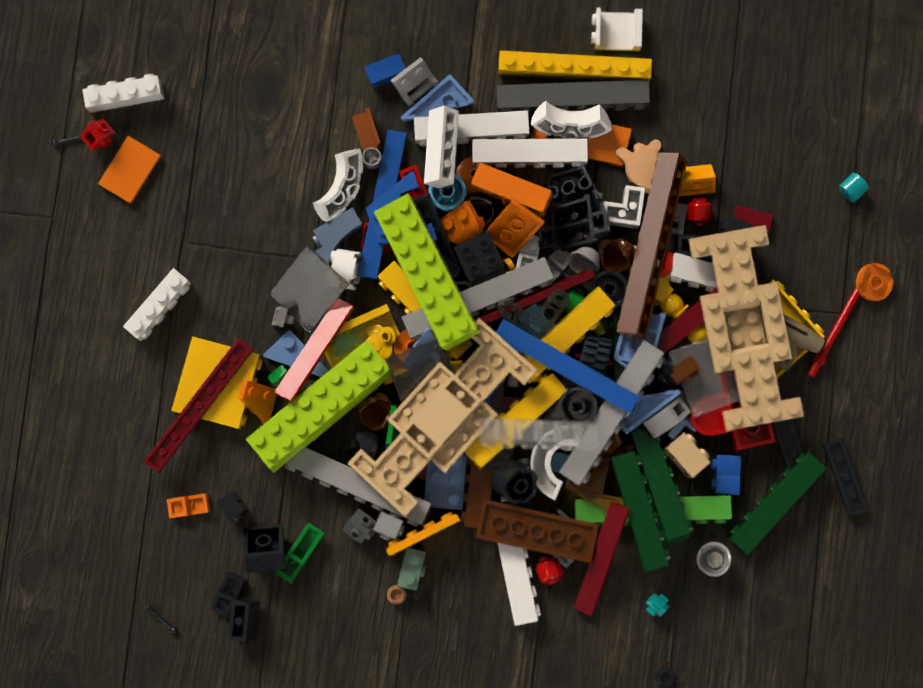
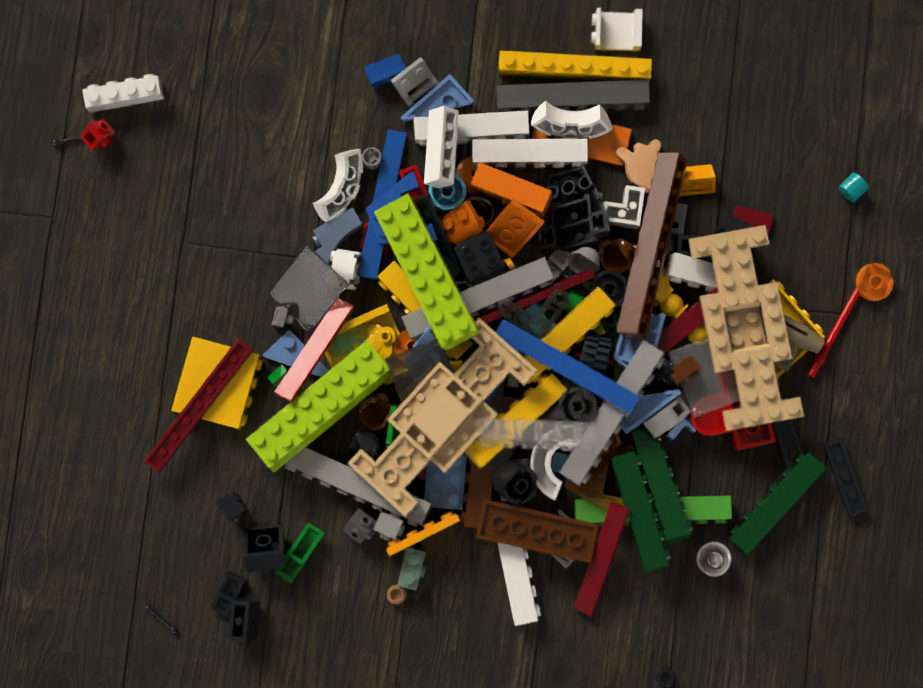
orange tile [98,136,161,204] -> none
white brick [123,268,191,341] -> none
orange slope [167,493,211,518] -> none
orange wing [238,380,277,424] -> none
dark orange panel [352,108,381,152] -> none
white slope [516,235,539,269] -> none
red head [535,555,564,586] -> none
teal gear [645,593,669,617] -> none
red tile [661,251,674,278] -> none
tan brick [664,433,710,479] -> none
red head [687,198,712,226] -> none
blue brick [711,455,741,495] -> none

